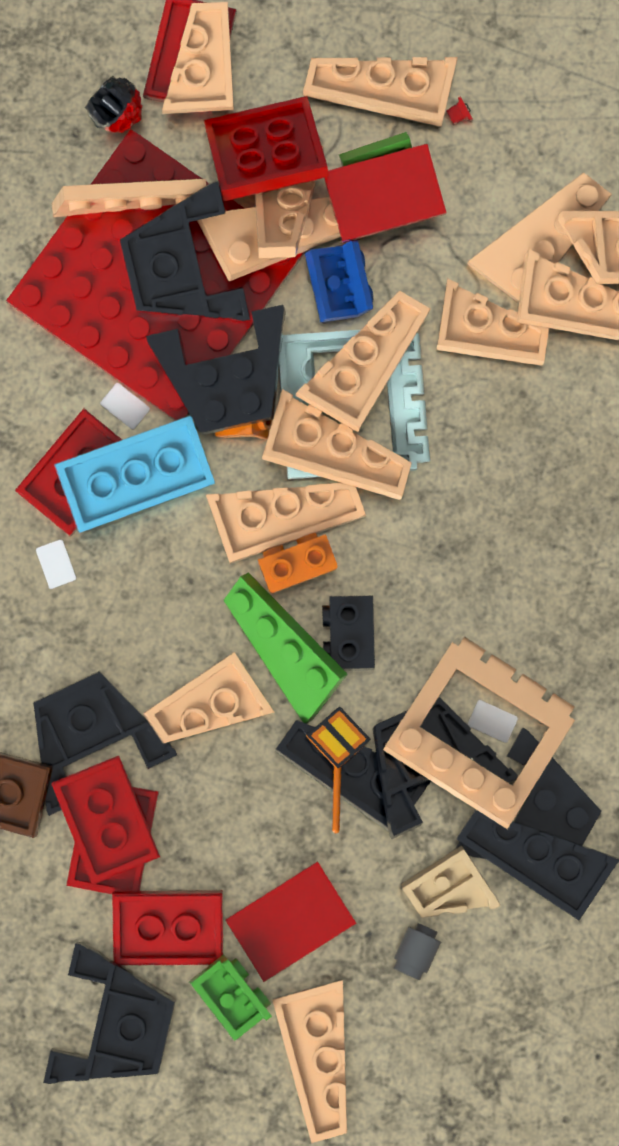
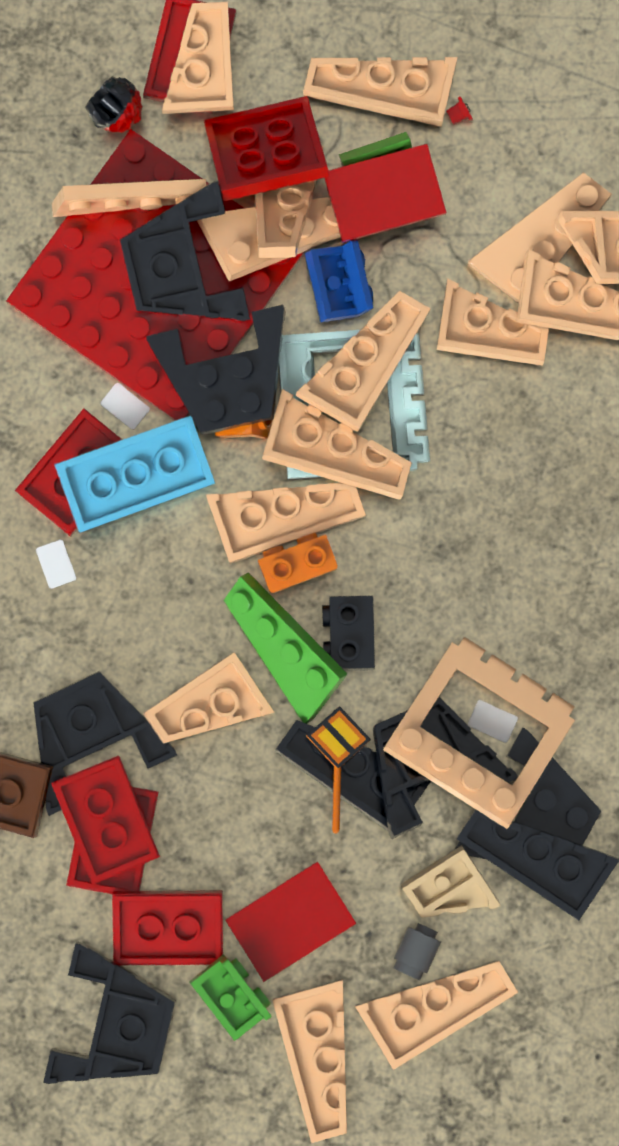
none -> light nougat wing [355,961,518,1070]

